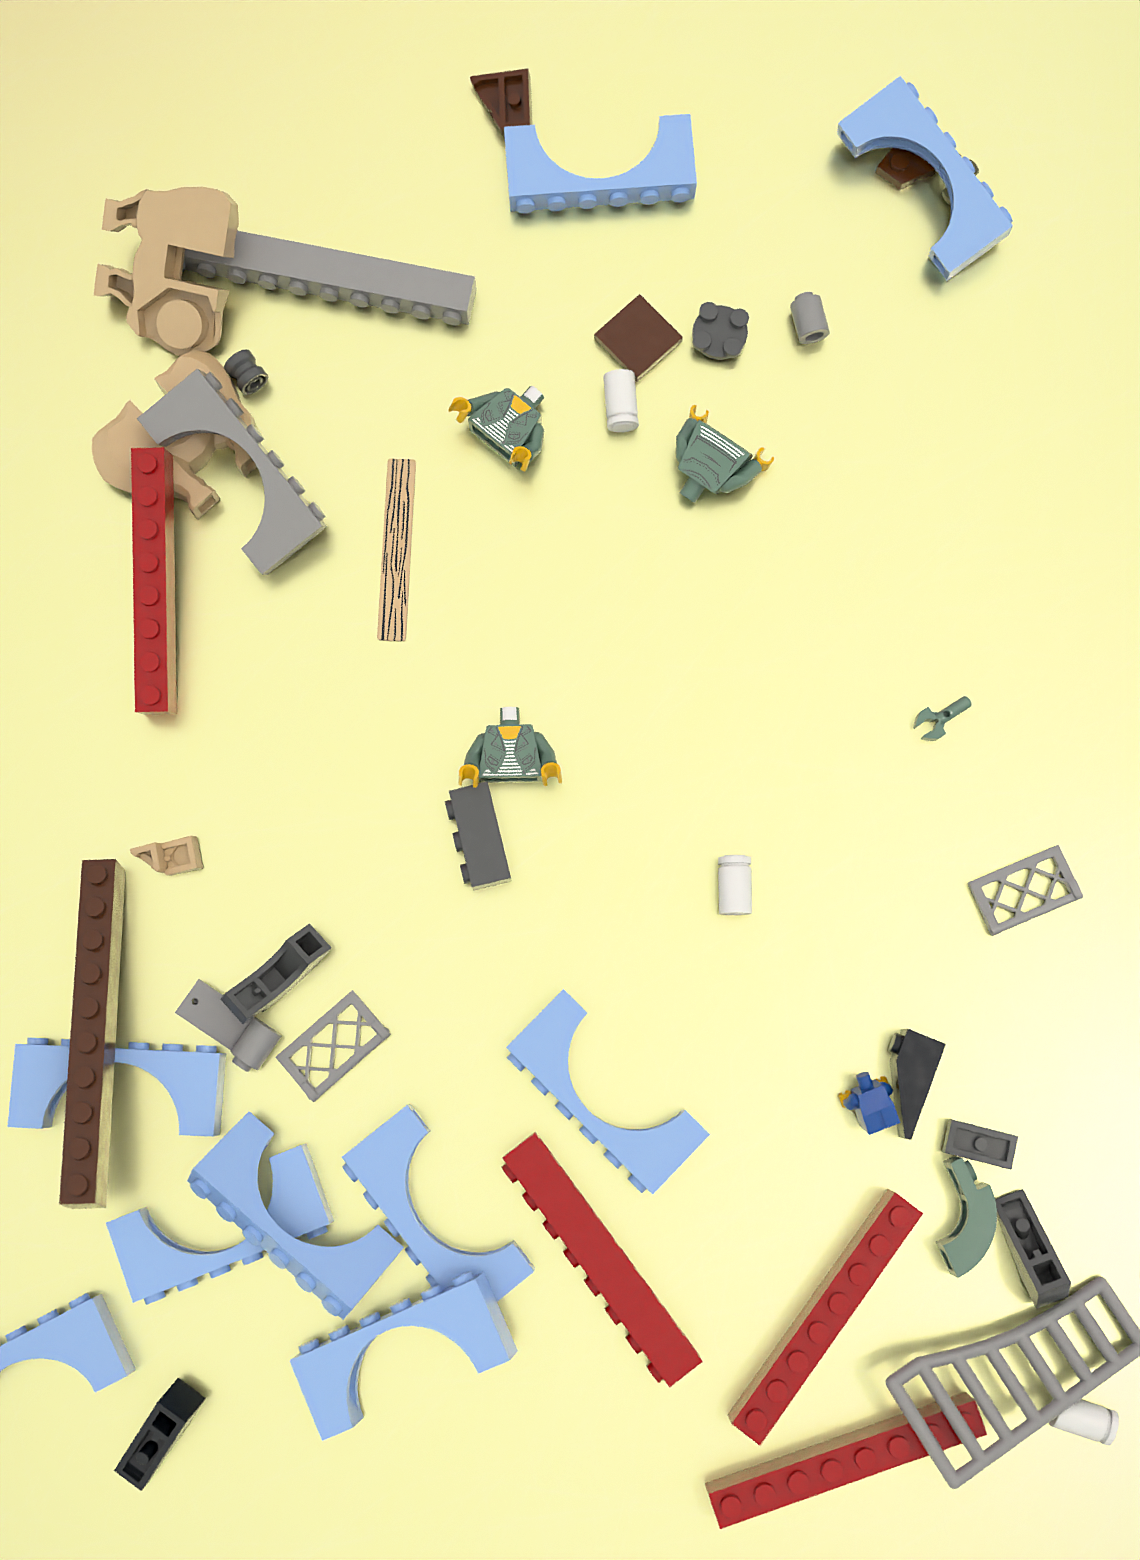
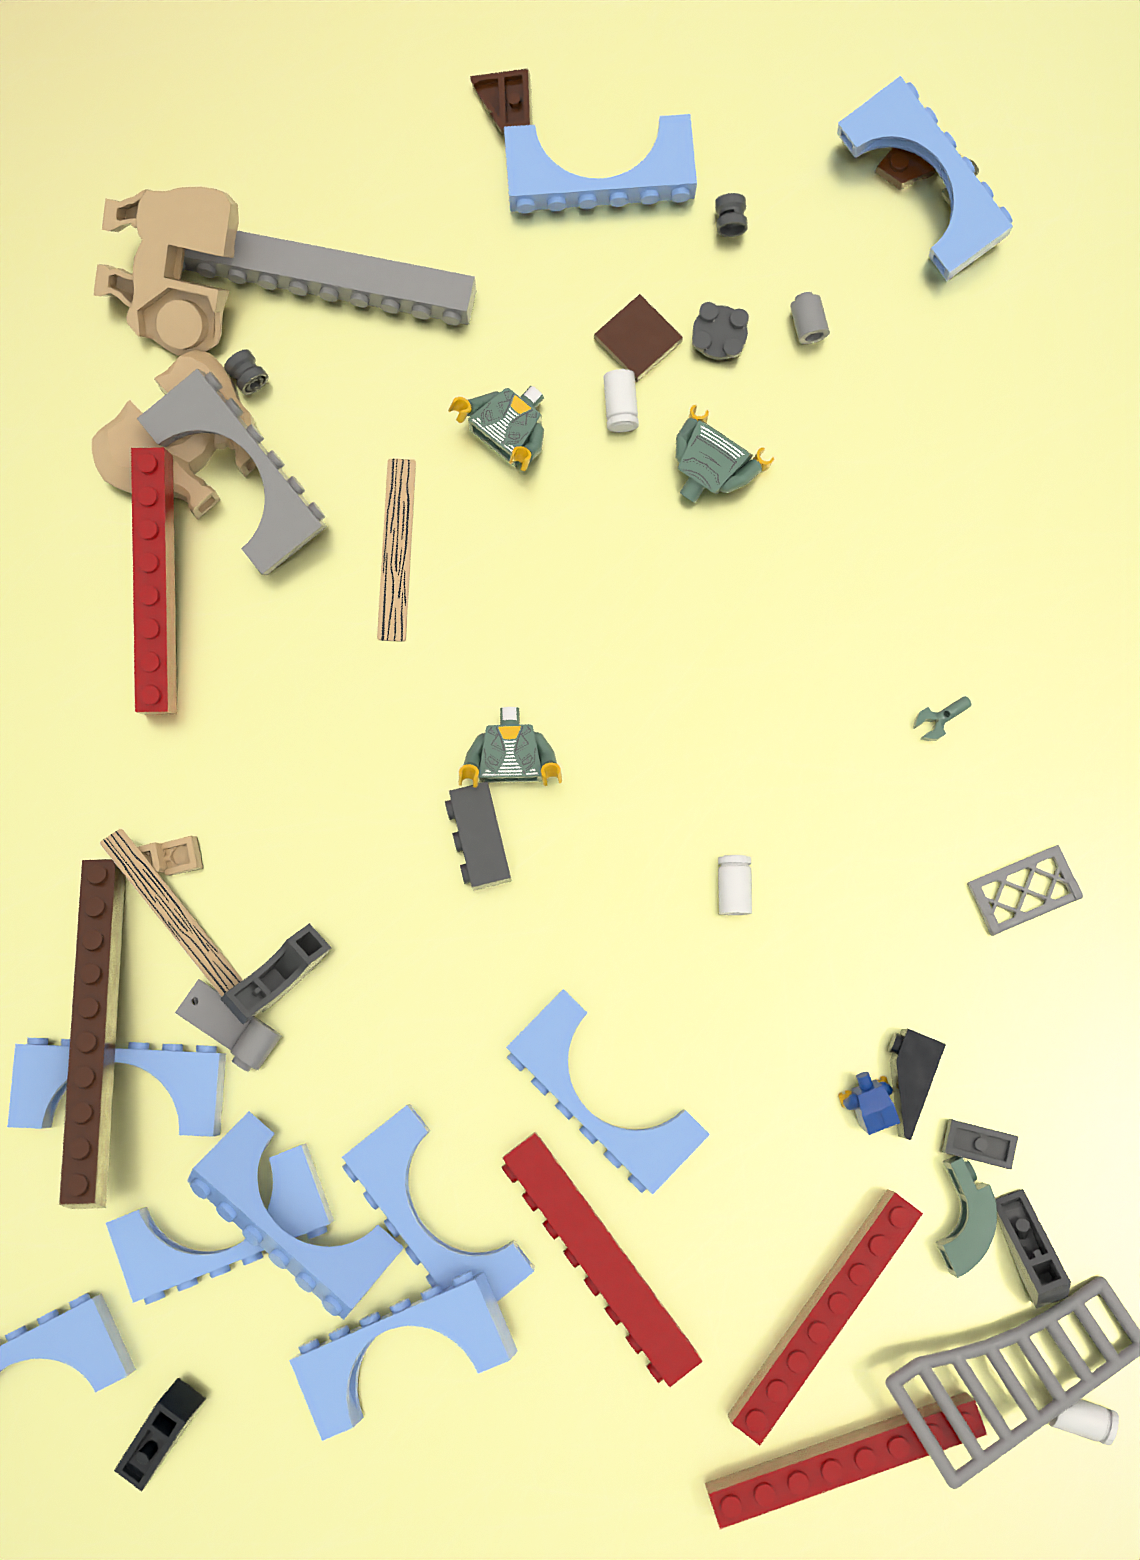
light grey window [275,990,391,1102] -> none
none -> tan sticker [100,829,242,997]
none -> dark grey wheel [715,193,748,237]

